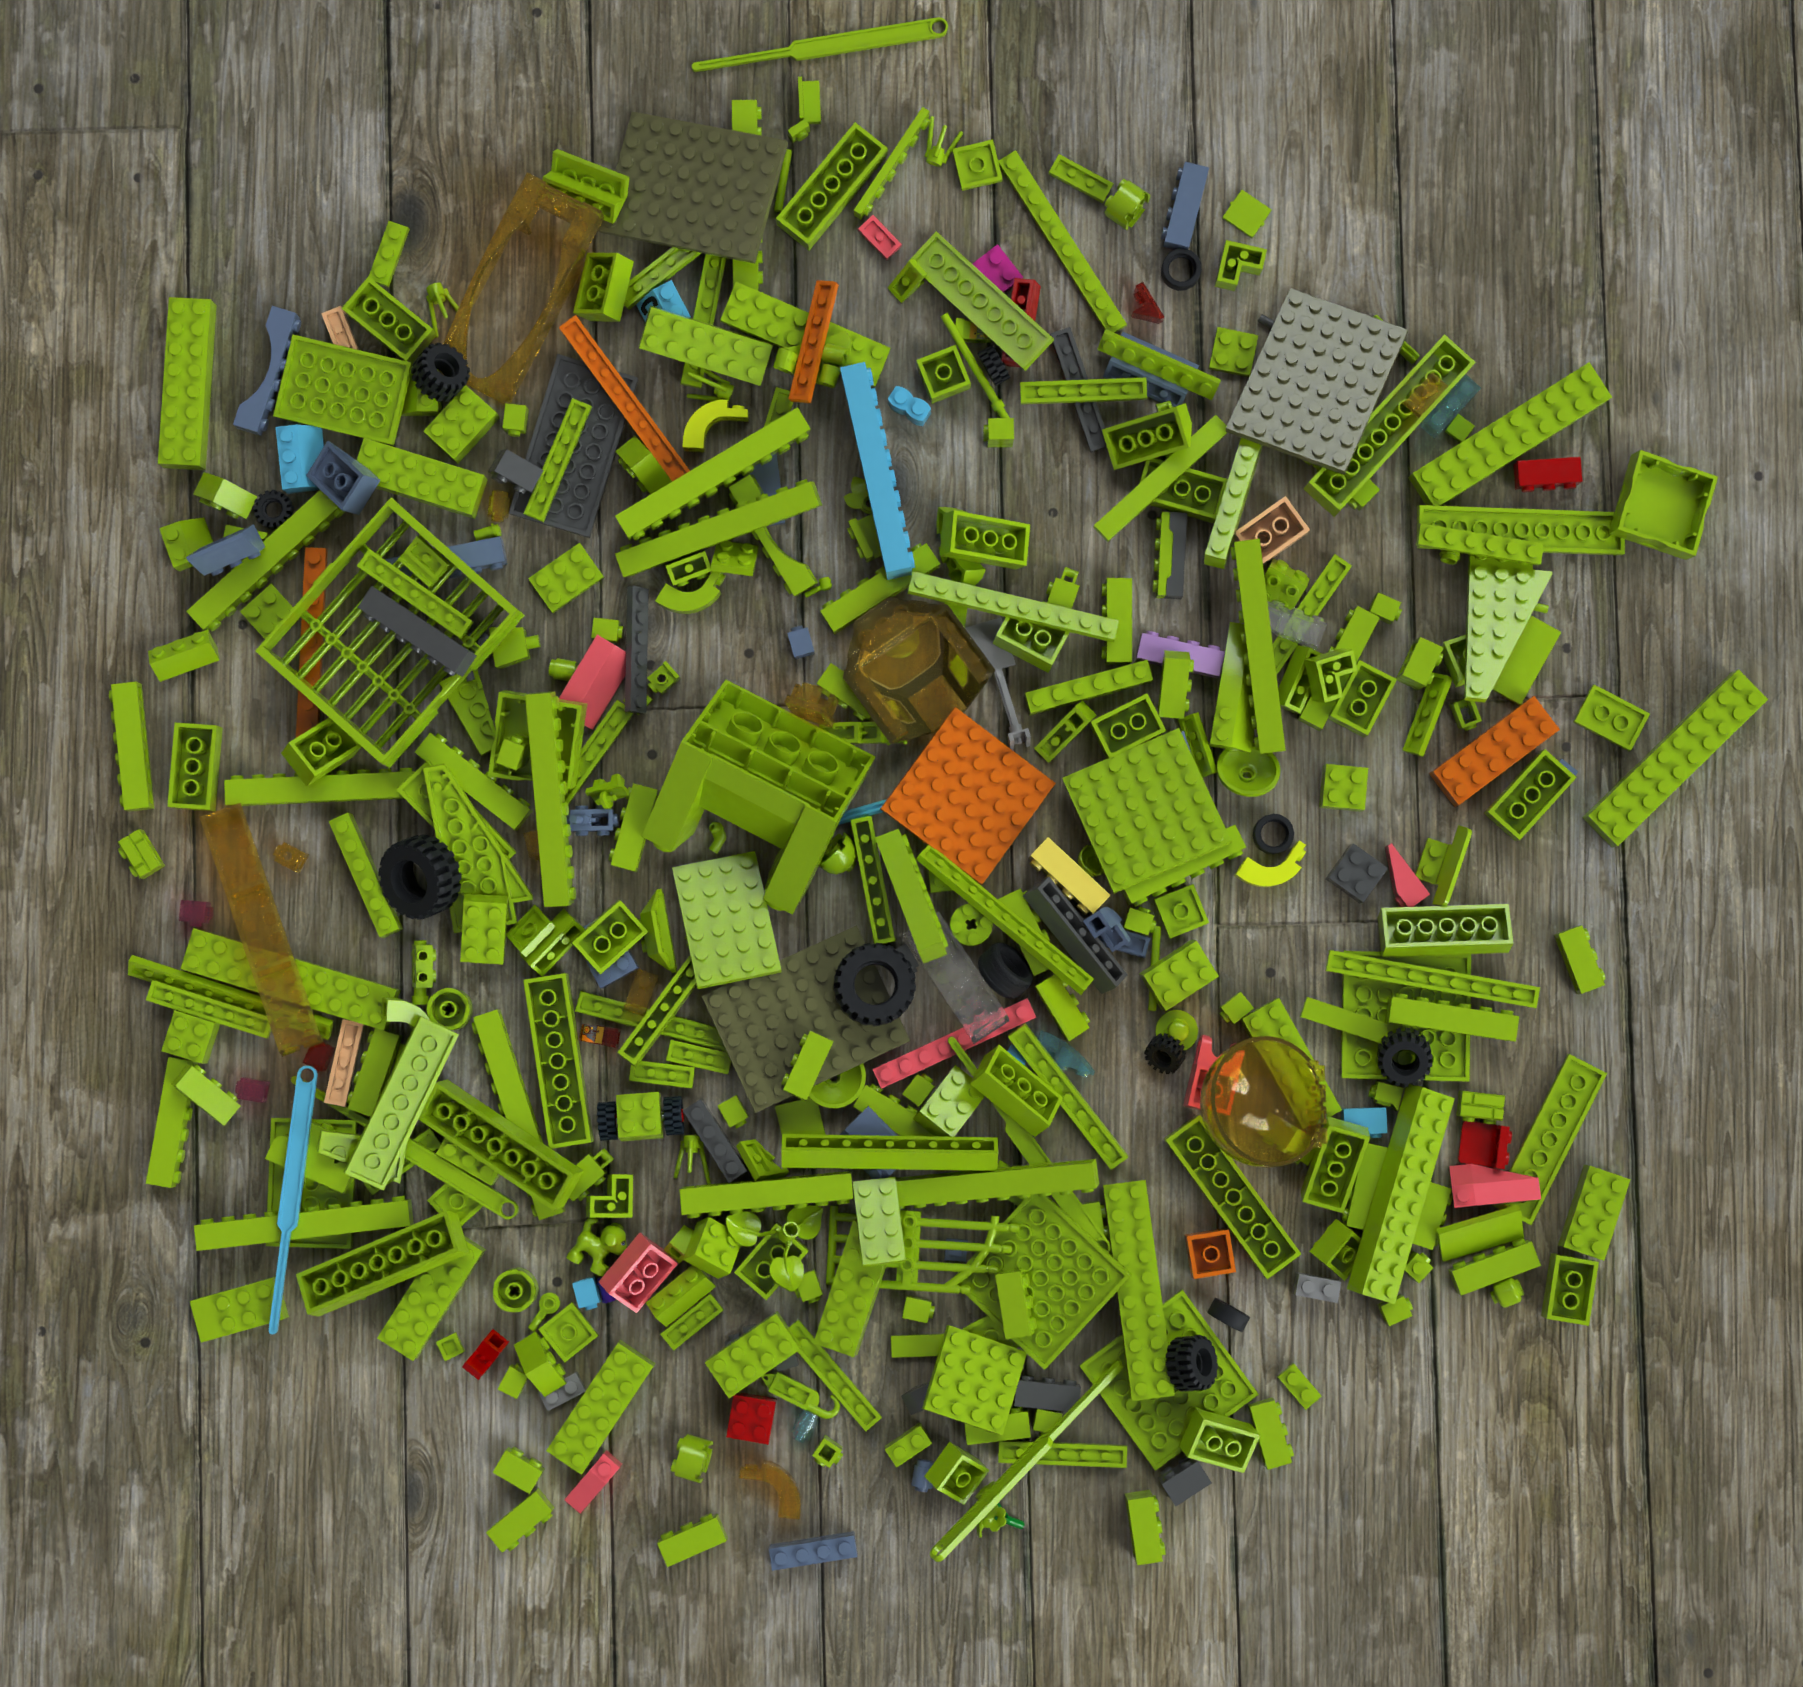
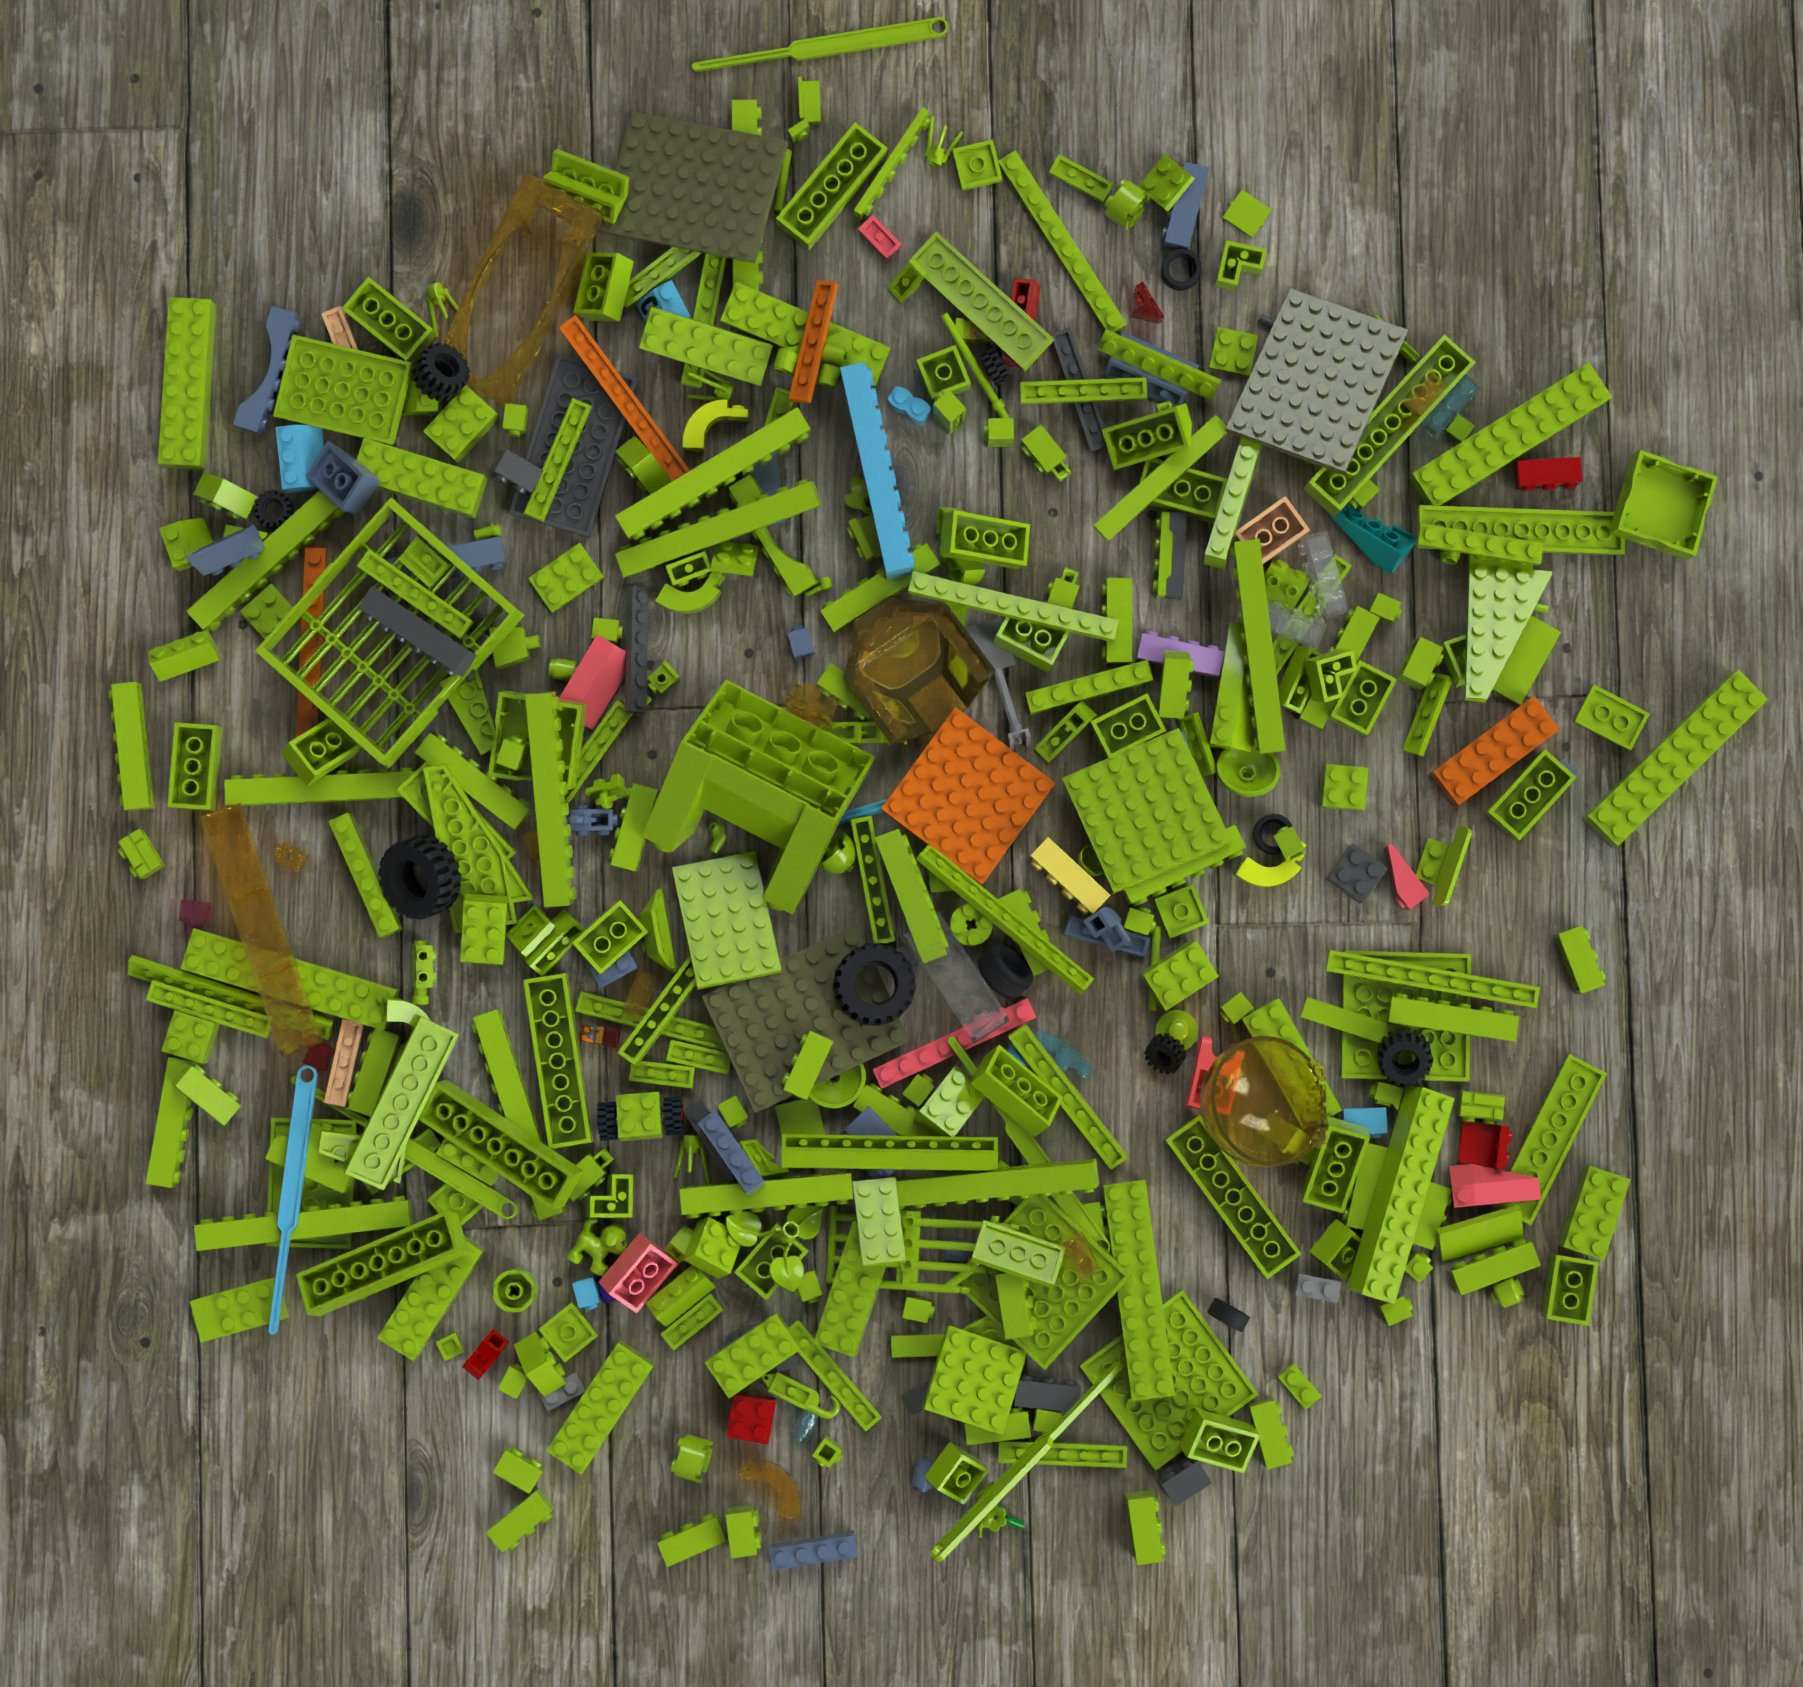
clear pink brick [235,1077,270,1103] -> none
lime plate [369,221,410,288] -> none
lime brick [427,988,473,1031] -> none
clear yellow brick [487,490,510,522] -> none
lime plate [528,1292,560,1332] -> none
coral slope [564,1450,622,1514] -> none
lime brick [885,1422,932,1468] -> none
dark pink plate [972,244,1023,293] -> none
dark grey brick [1023,877,1127,994] -> none
lime slope [1034,974,1090,1041] -> none
black tyre [1165,1335,1218,1392] -> none
orange brick [1184,1228,1236,1279] -> none
lime brick [1377,904,1514,957] -> none
lime window [1449,699,1482,731] -> none
none -> sand blue brick [698,1111,765,1196]
none -> lime brick [725,1504,762,1559]
none -> lime brick [933,390,966,435]
none -> lime plate [971,1220,1066,1288]
none -> lime brick [1020,425,1072,483]
none -> clear yellow plate [1062,1231,1101,1280]
none -> lime plate [1138,154,1195,212]
none -> lime brick [1274,826,1306,862]
none -> clear brick [1298,530,1350,621]
none -> teal wedge [1328,506,1417,574]

